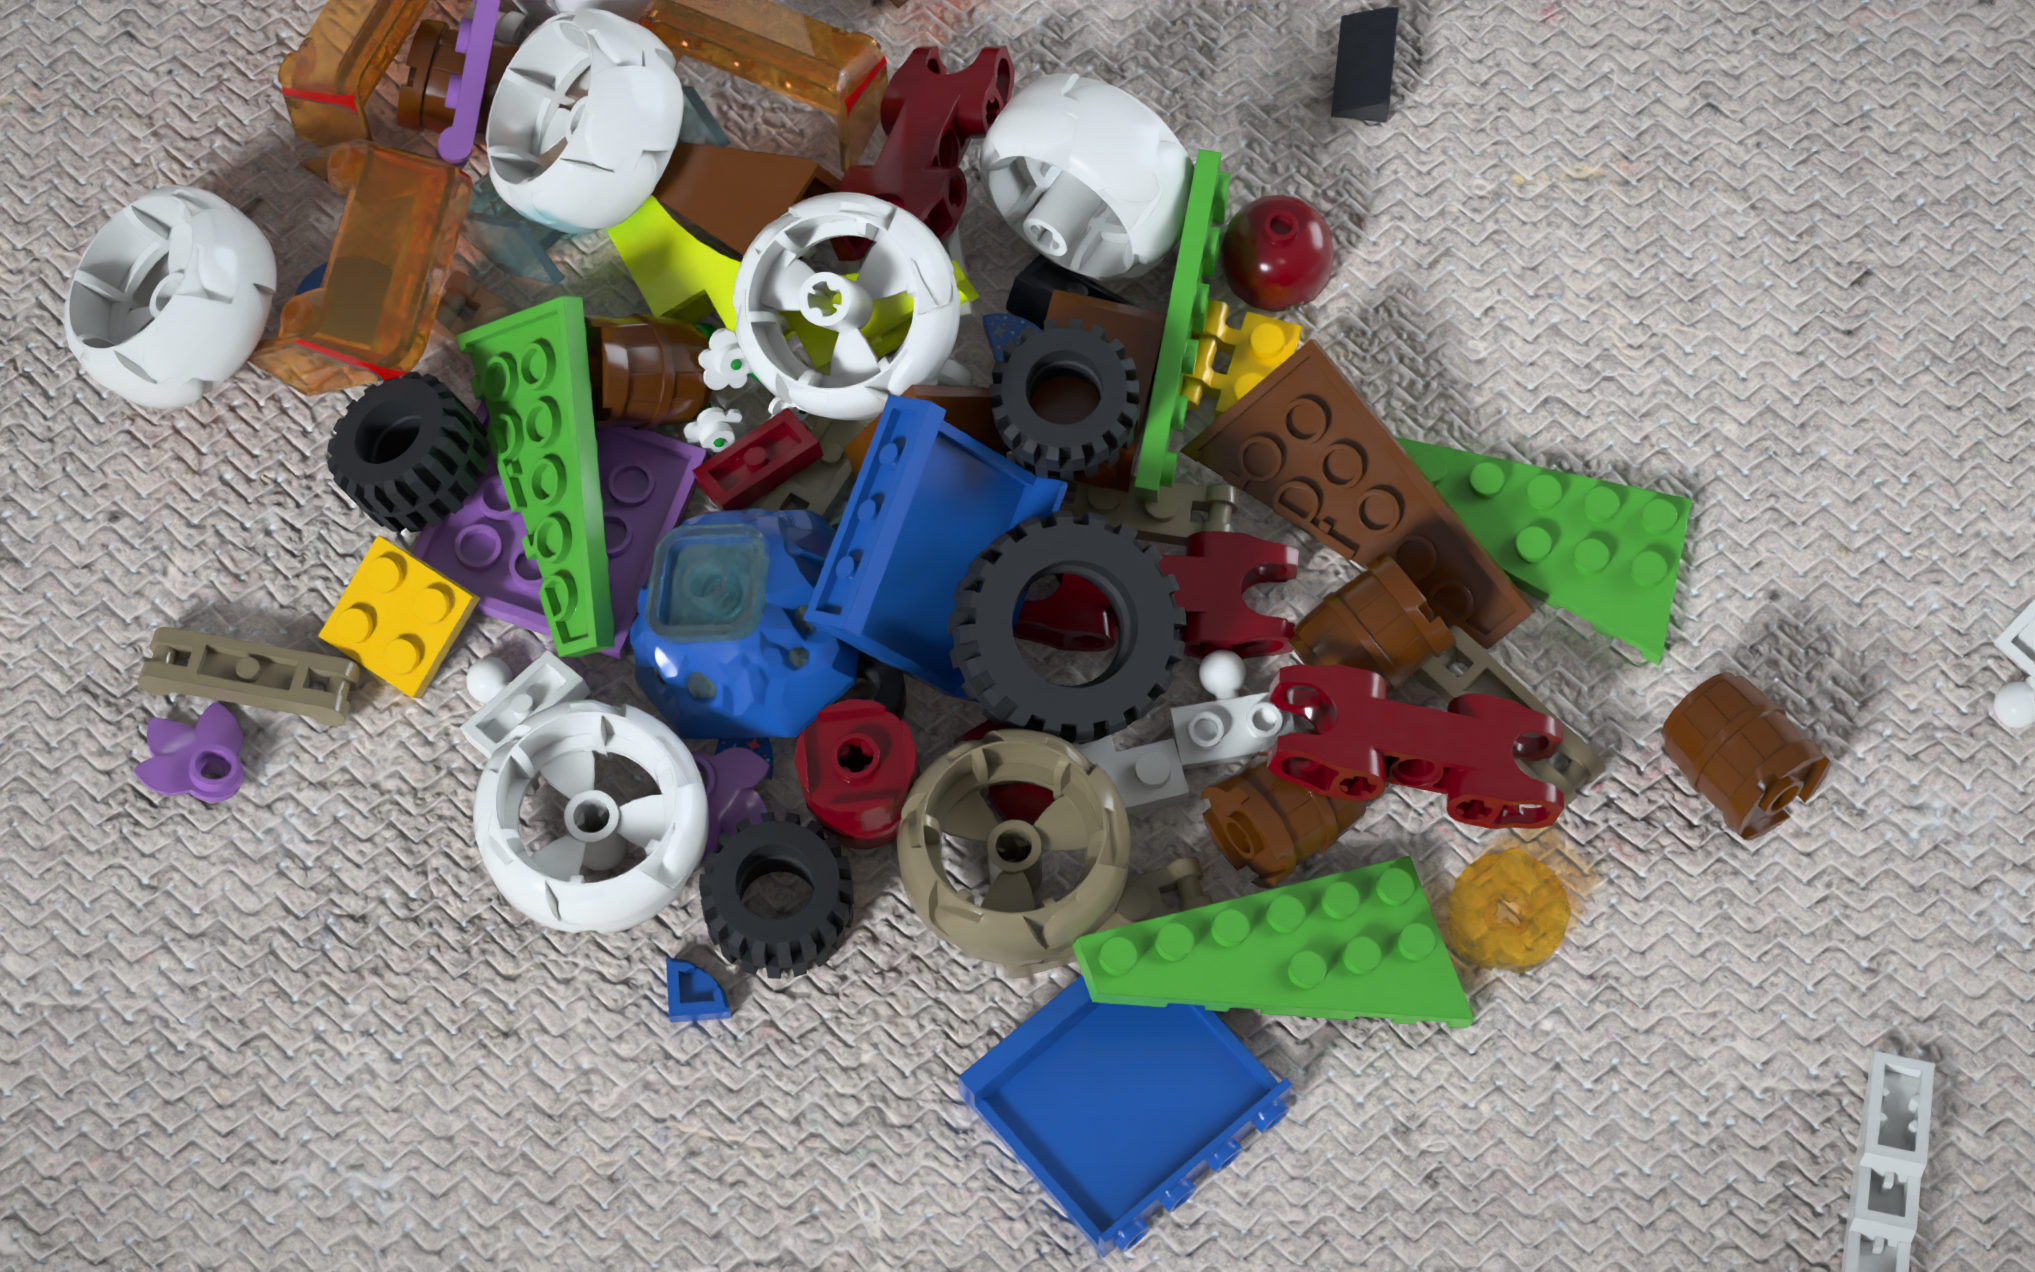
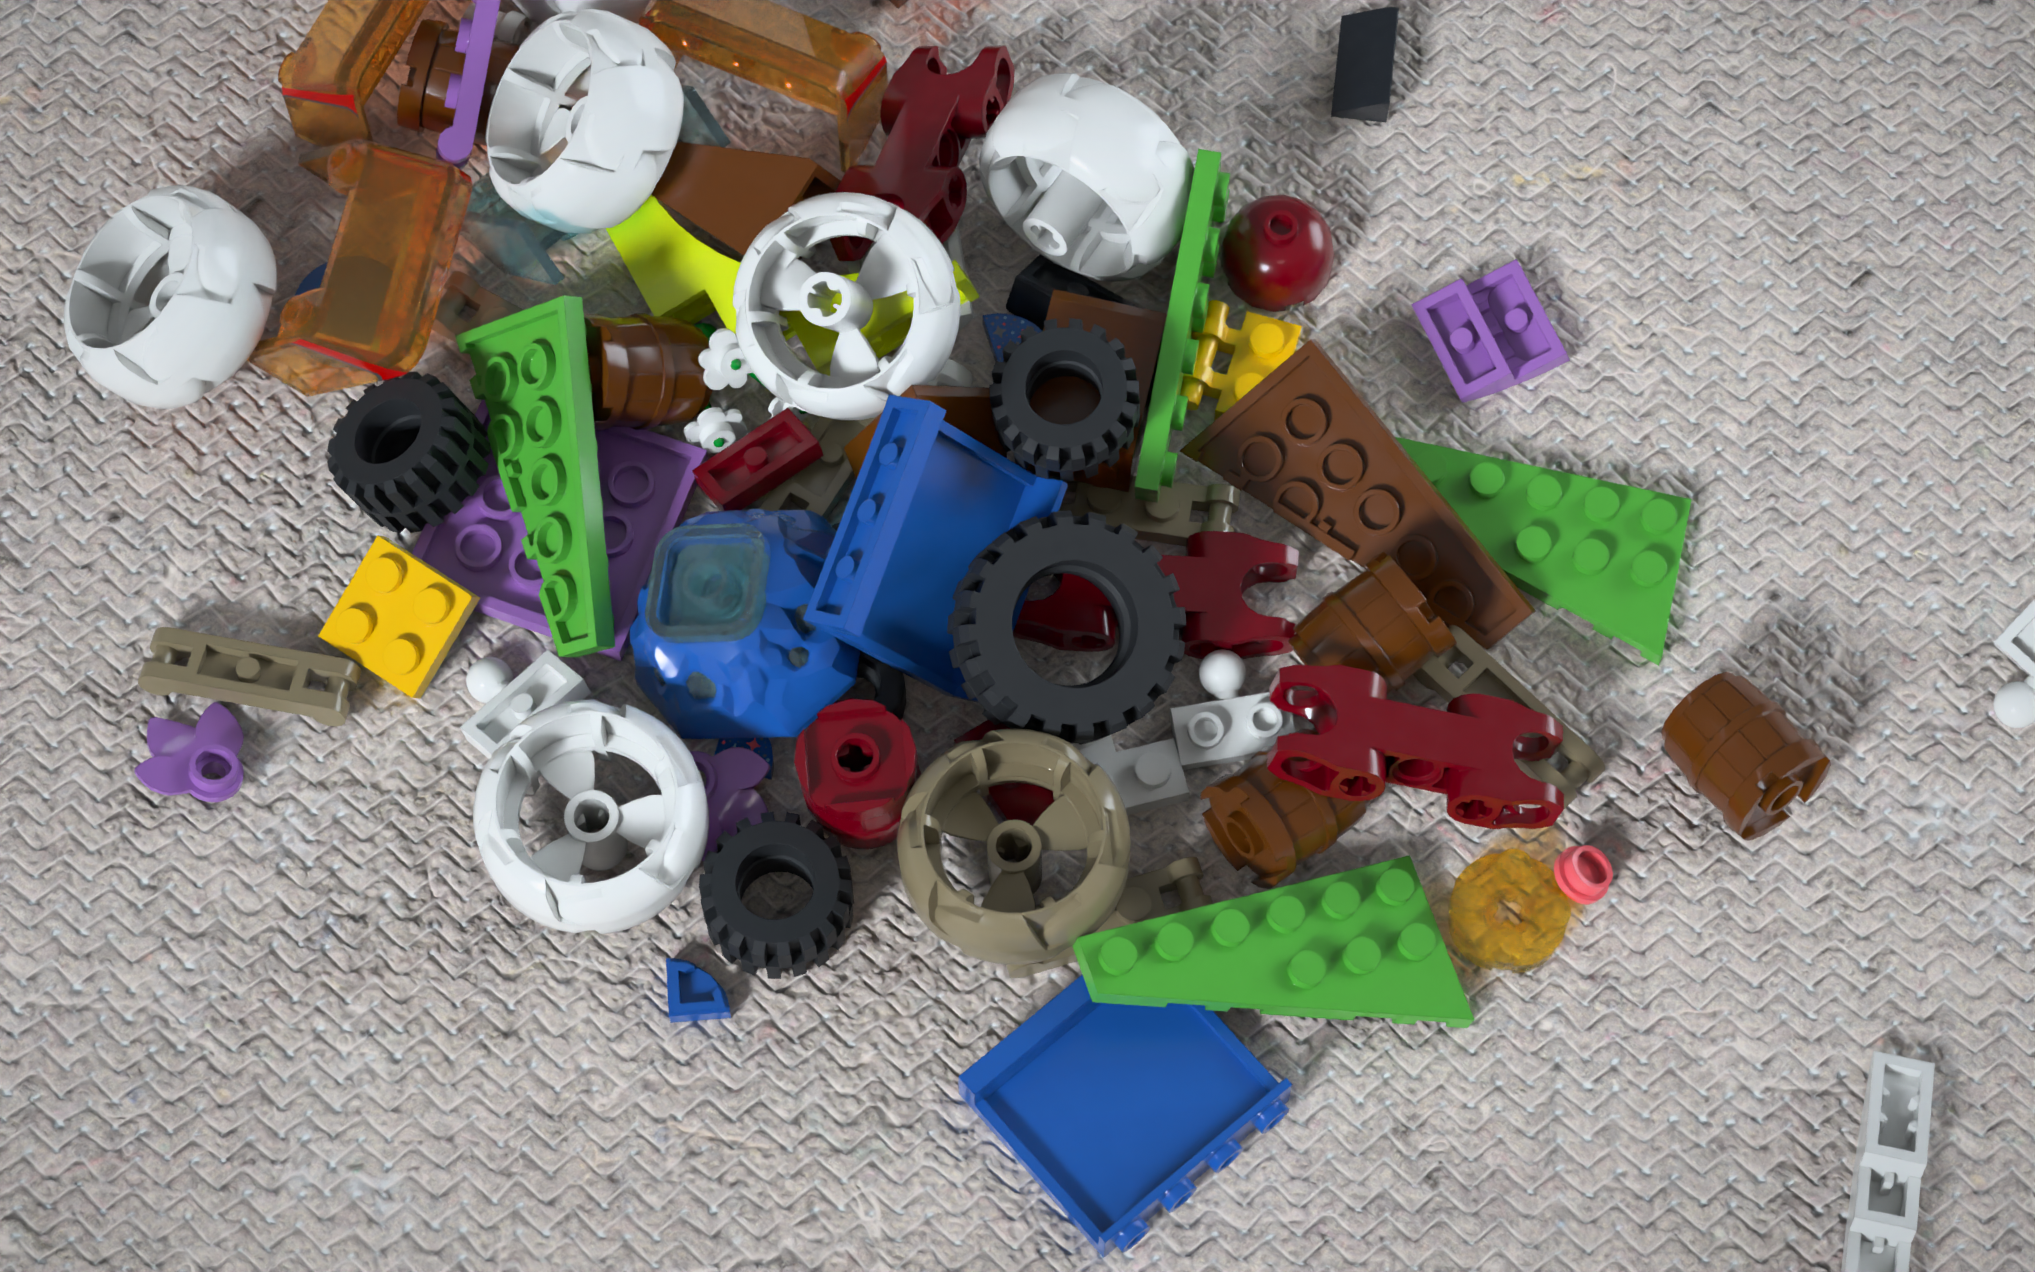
none -> medium lavender slope [1411,259,1570,403]
none -> coral plate [1554,845,1613,905]

